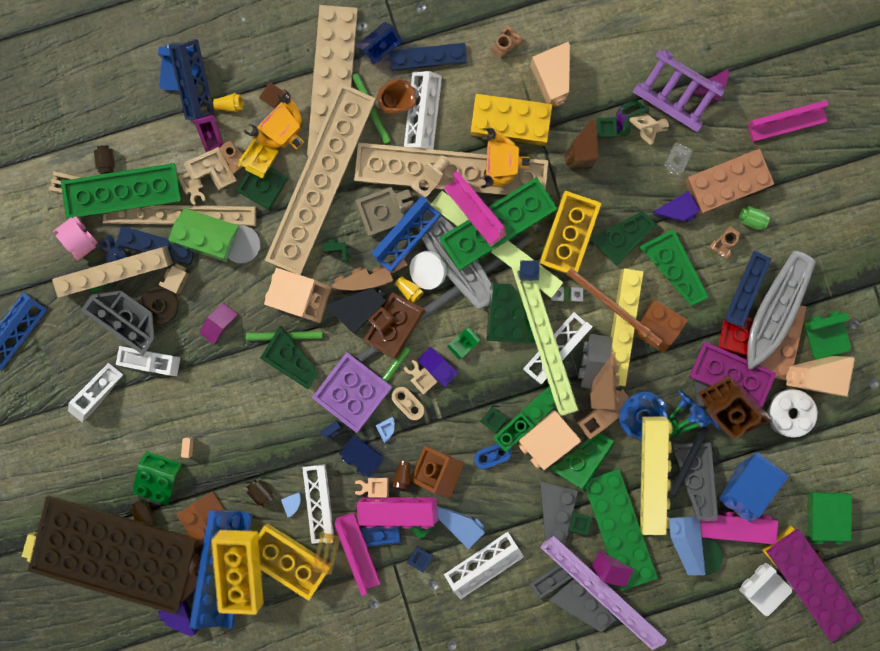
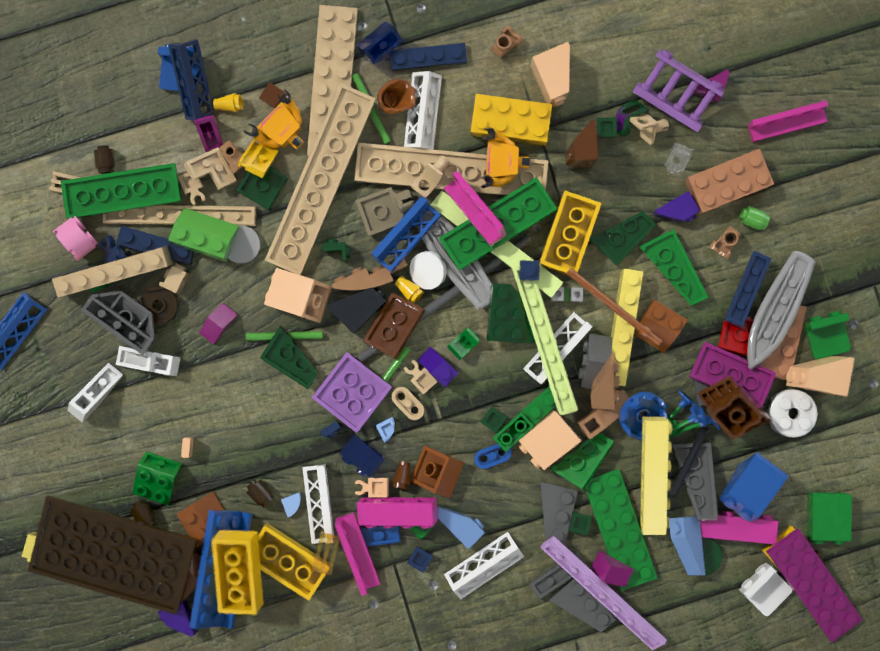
reddish brown tile [368,306,396,334] -> none

